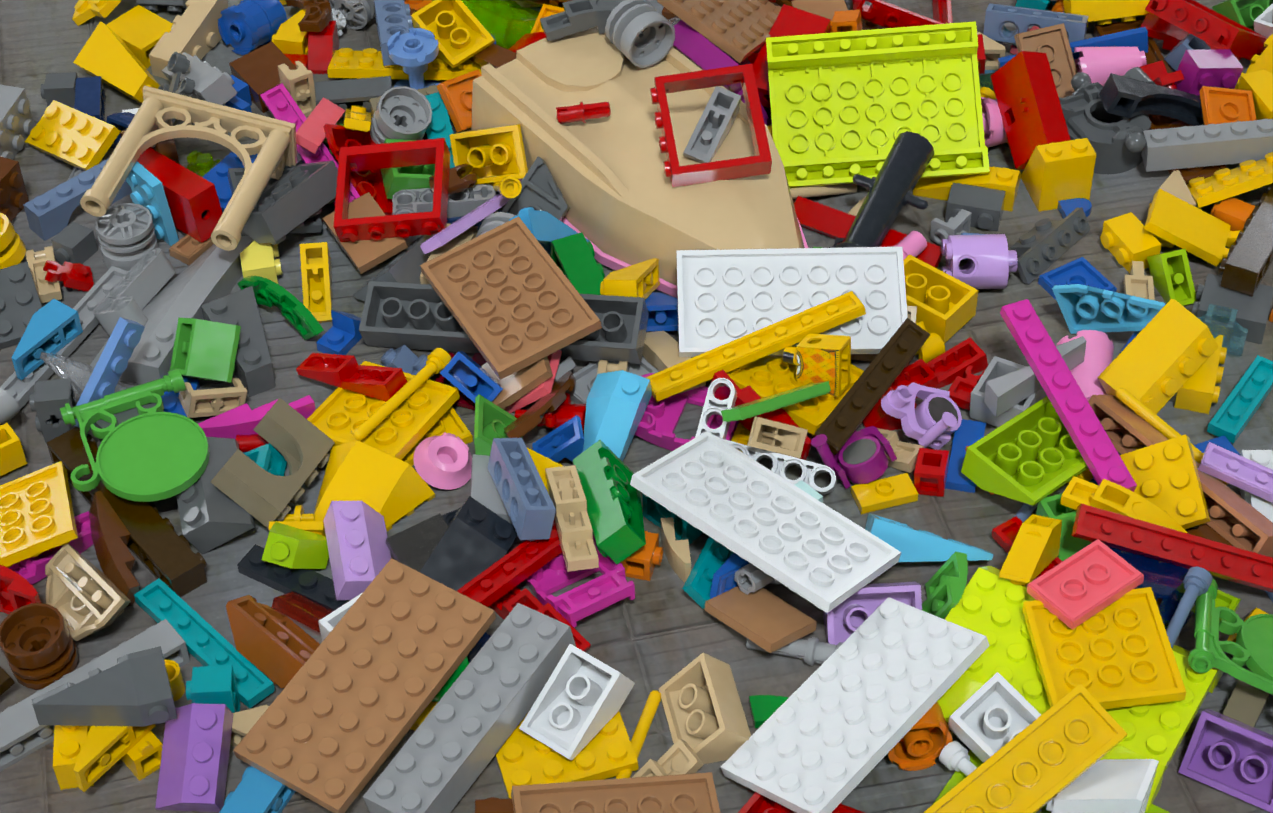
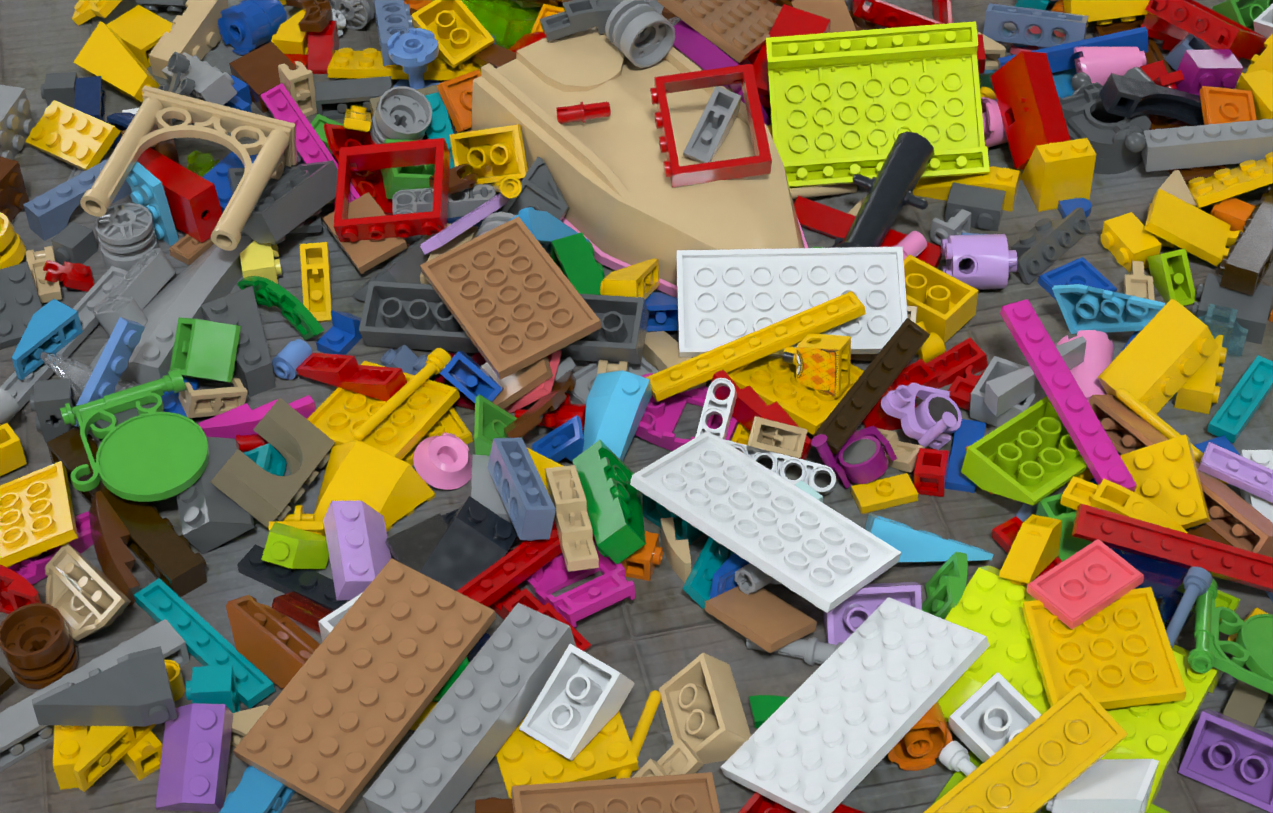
coral tile [296,97,345,154] -> none
bright green tile [721,381,831,422] -> none
orange brick [830,10,863,33] -> none
medium nougat tile [1014,23,1077,98] -> none
none -> medium blue brick [272,339,313,380]

